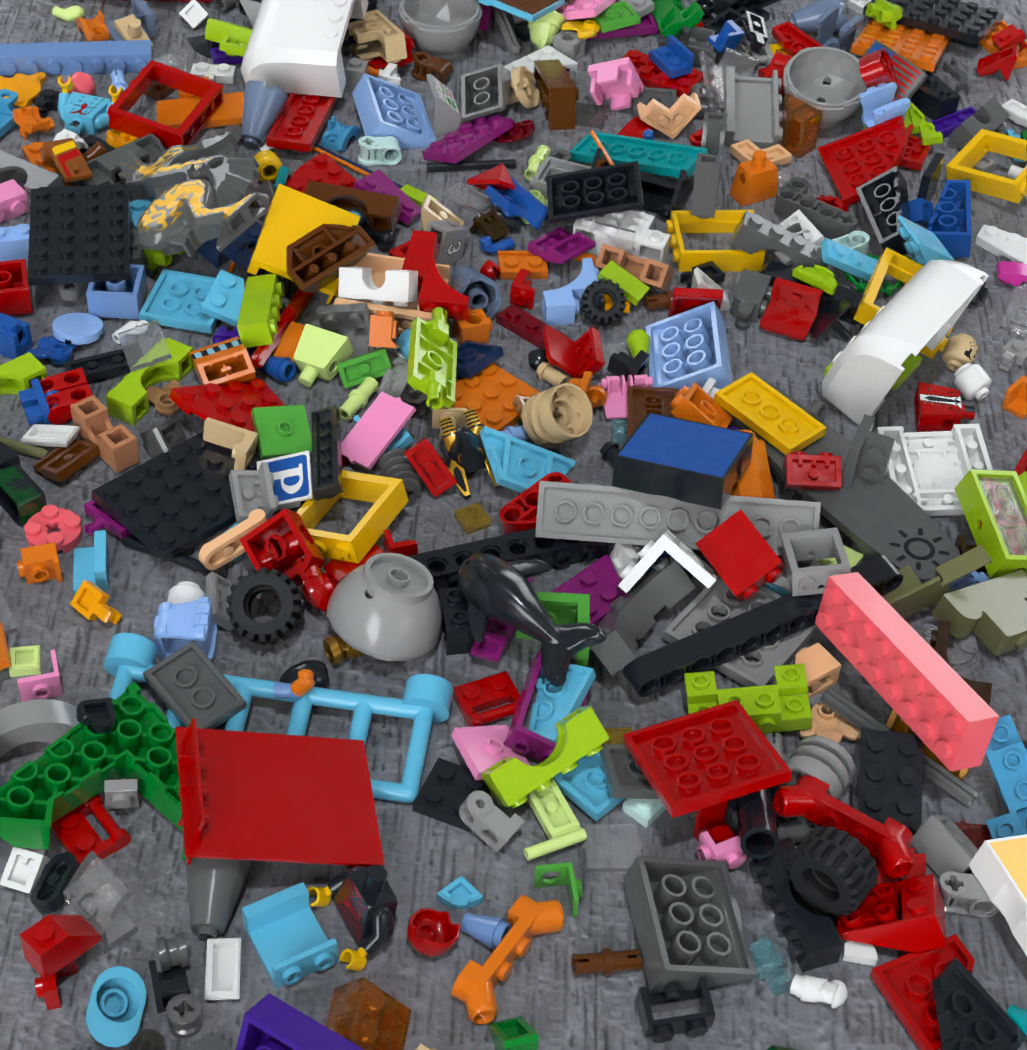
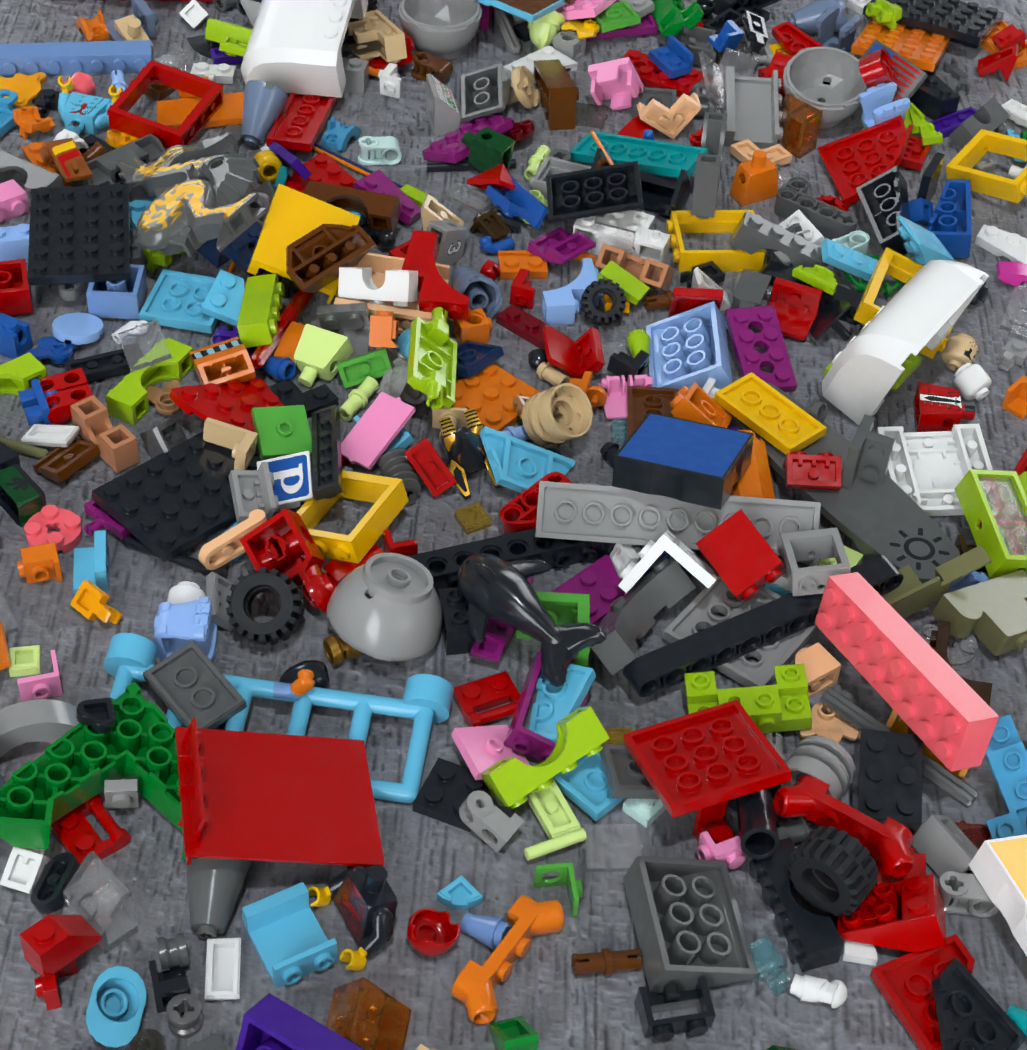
yellowish green arm [52,5,85,22] -> none
light blue slope [352,73,437,149] -> none
none -> dark purple tile [268,141,311,180]
none -> black plate [268,378,339,419]
none -> dark green torso [462,127,515,173]
none -> magenta plate [724,305,797,392]

